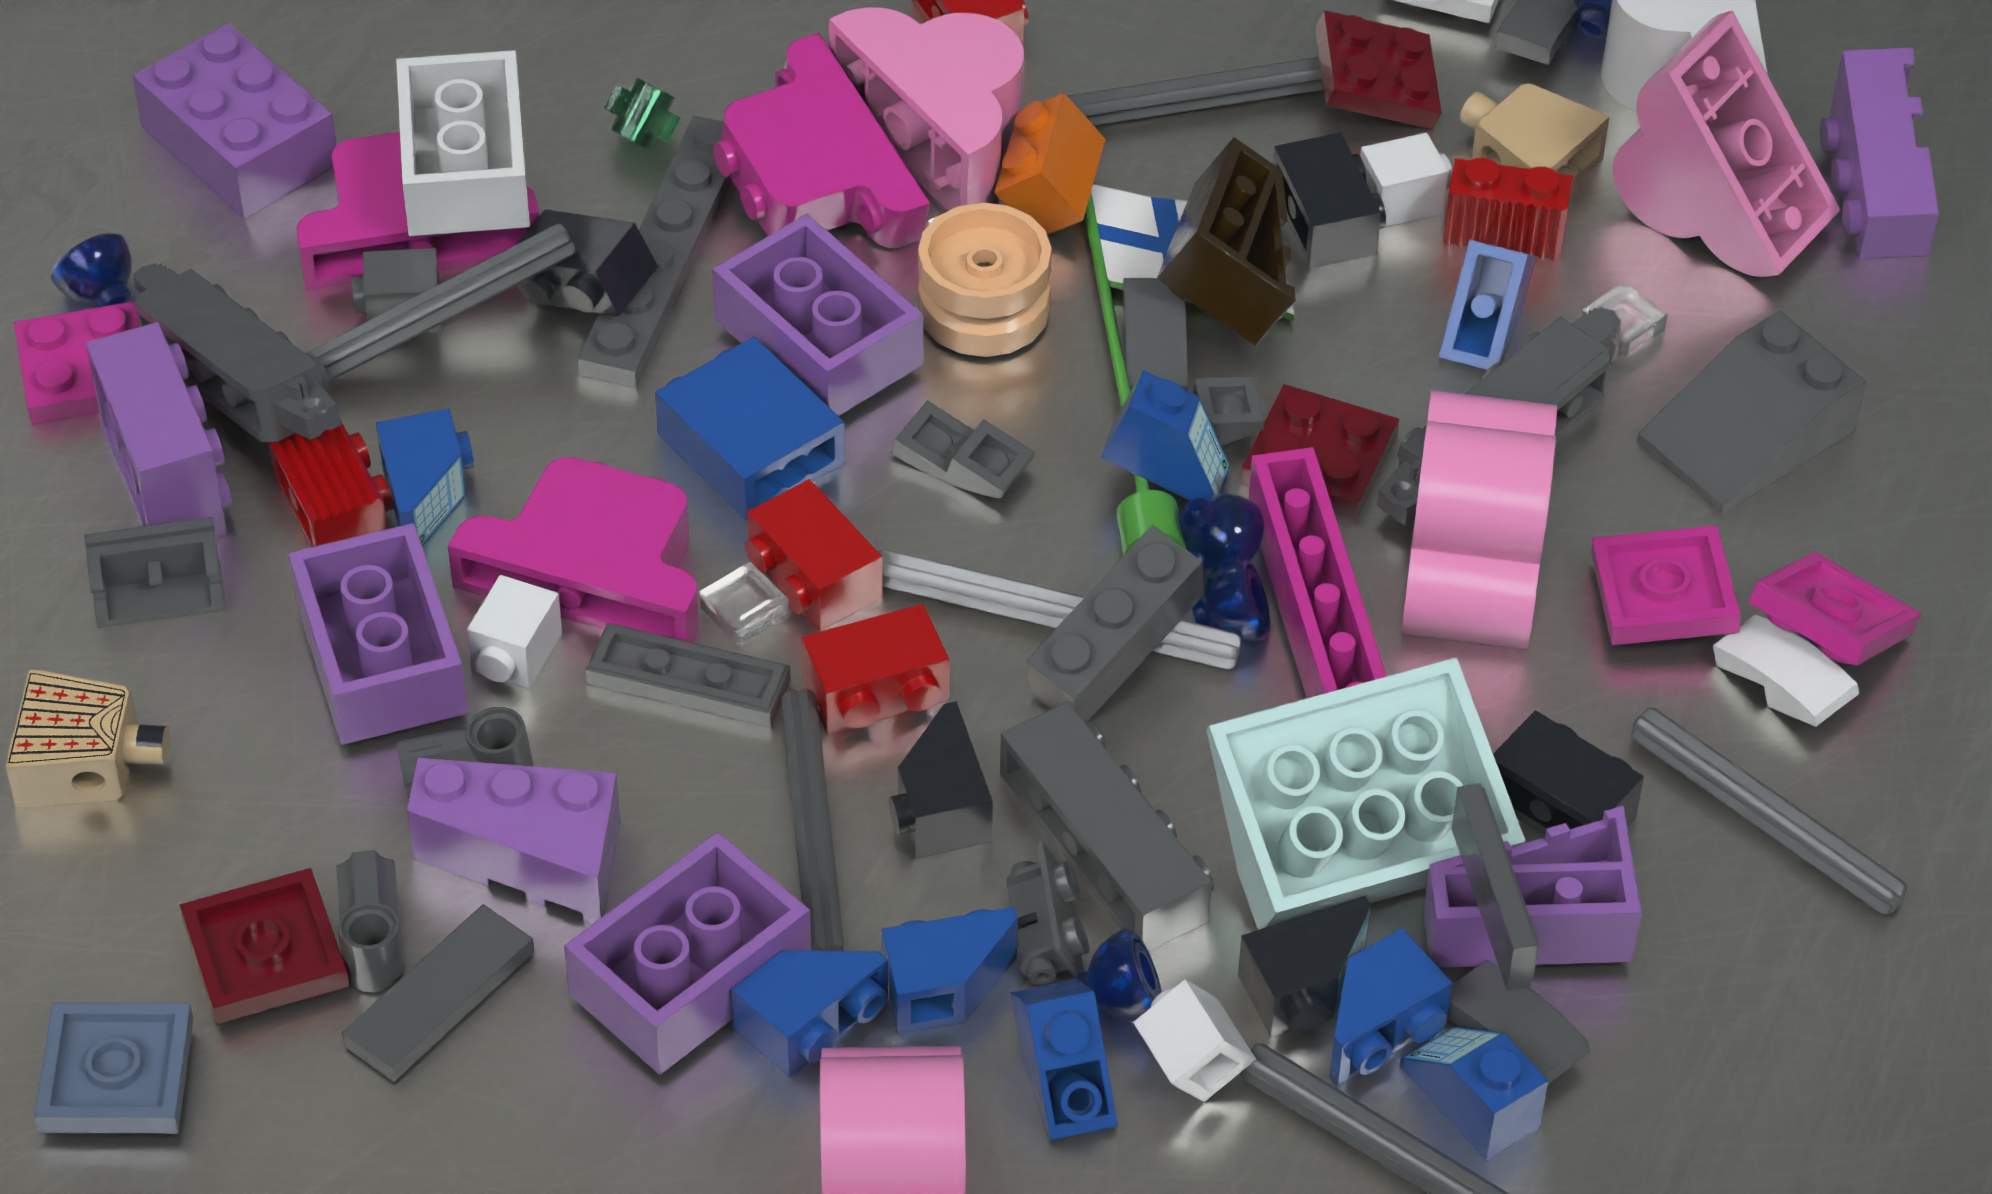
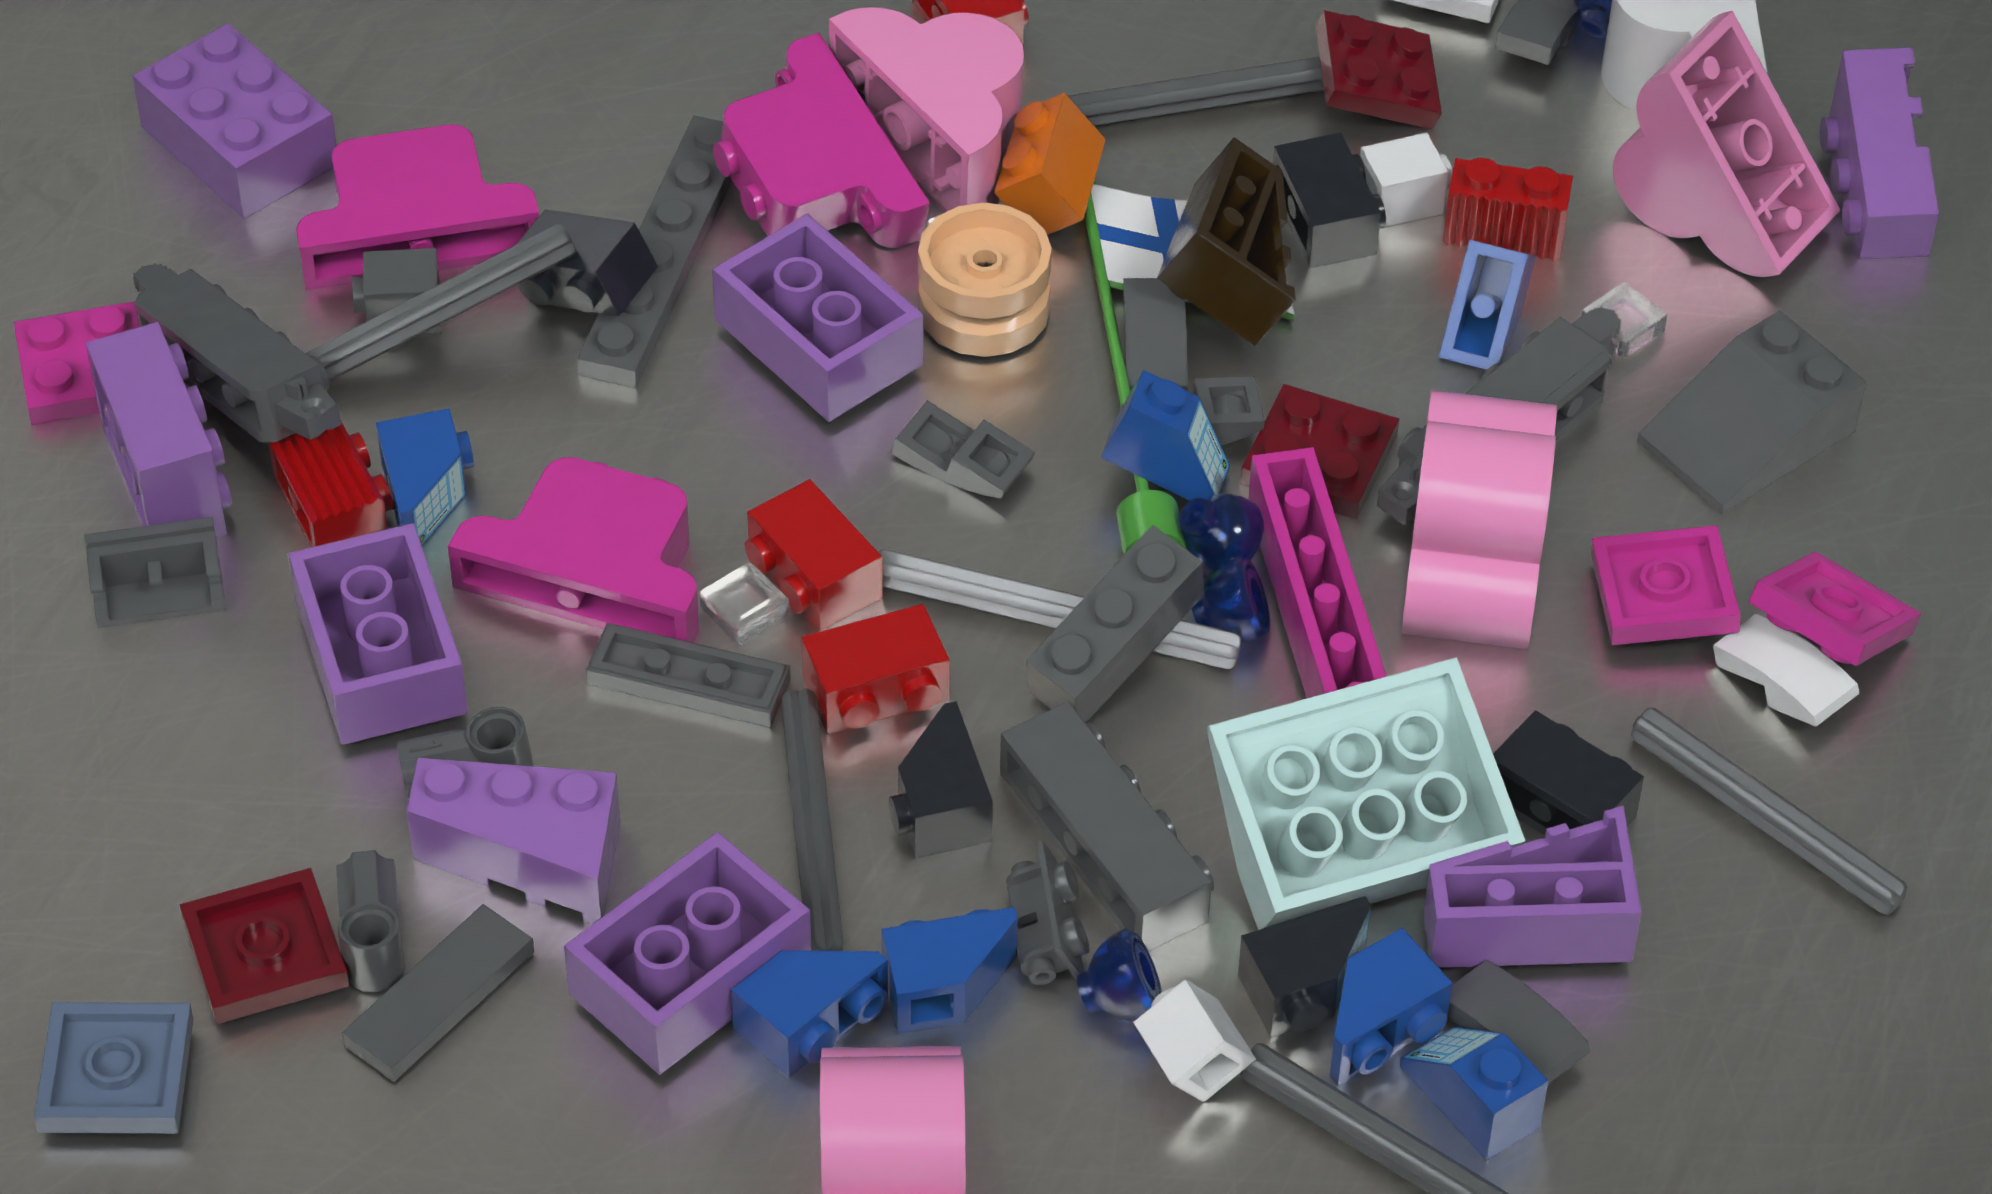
tan torso [5,669,170,808] -> none
clear blue brick [51,233,132,308] -> none
white brick [396,50,530,236] -> none
white brick [467,575,562,689] -> none
clear green gear [604,77,681,149] -> none
blue brick [655,337,845,521] -> none
blue slope [1011,979,1118,1140] -> none
dark grey tile [1452,783,1539,991] -> none
tan torso [1460,84,1610,186] -> none

